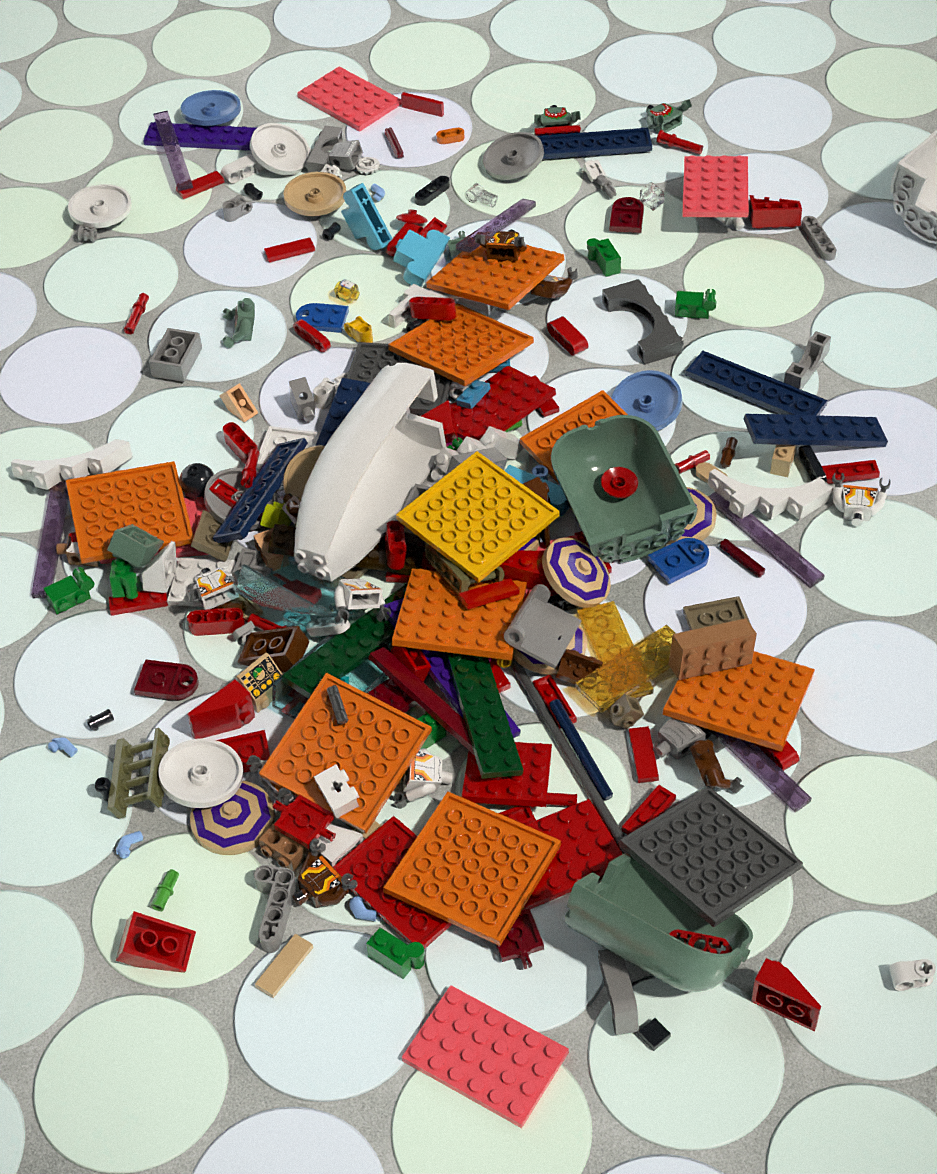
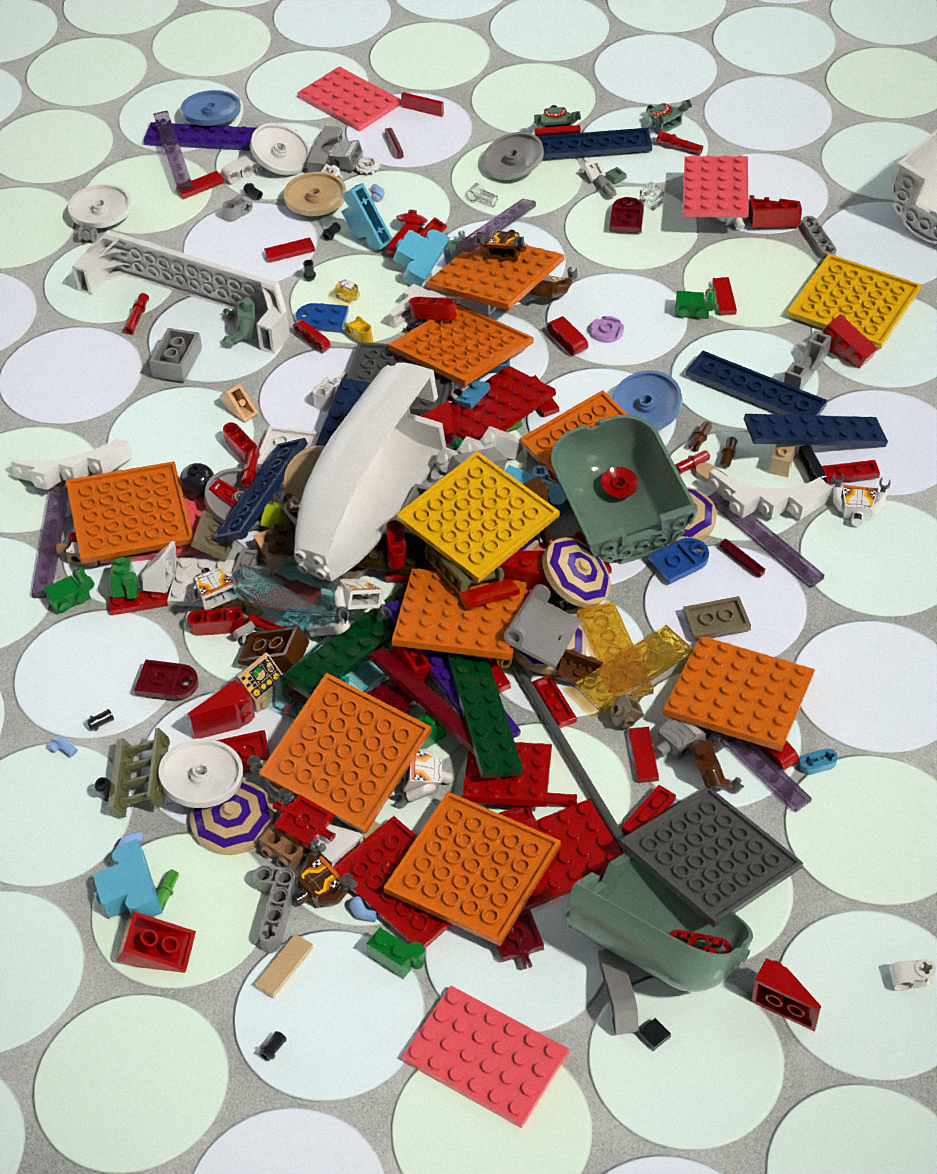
sand green slope [107,524,164,568] -> none
light grey torso [289,377,315,422] -> none
white brick [314,765,359,819] -> none
dark grey axle [327,685,348,725] -> none
black beam [415,176,450,206] -> none
orange beam [436,127,465,144] -> none
dark blue axle [550,699,613,801] -> none
green hinge [587,238,621,277] -> none
dark grey arch [602,279,684,365] -> none
medium nougat brick [669,618,757,680] -> none
none -> white arch [72,230,290,354]
none -> medium azure brick [94,839,163,918]
none -> black pin [259,1031,287,1061]
none -> black pin [303,260,316,281]
none -> lavender tile [590,316,624,343]
none -> sand green tile [605,167,627,184]
none -> reddish brown axle [688,421,712,452]
none -> red tile [712,277,737,315]
none -> yellow plate [786,254,922,349]
none -> dark azure beam [799,748,838,775]
none -> red wedge [822,314,878,369]

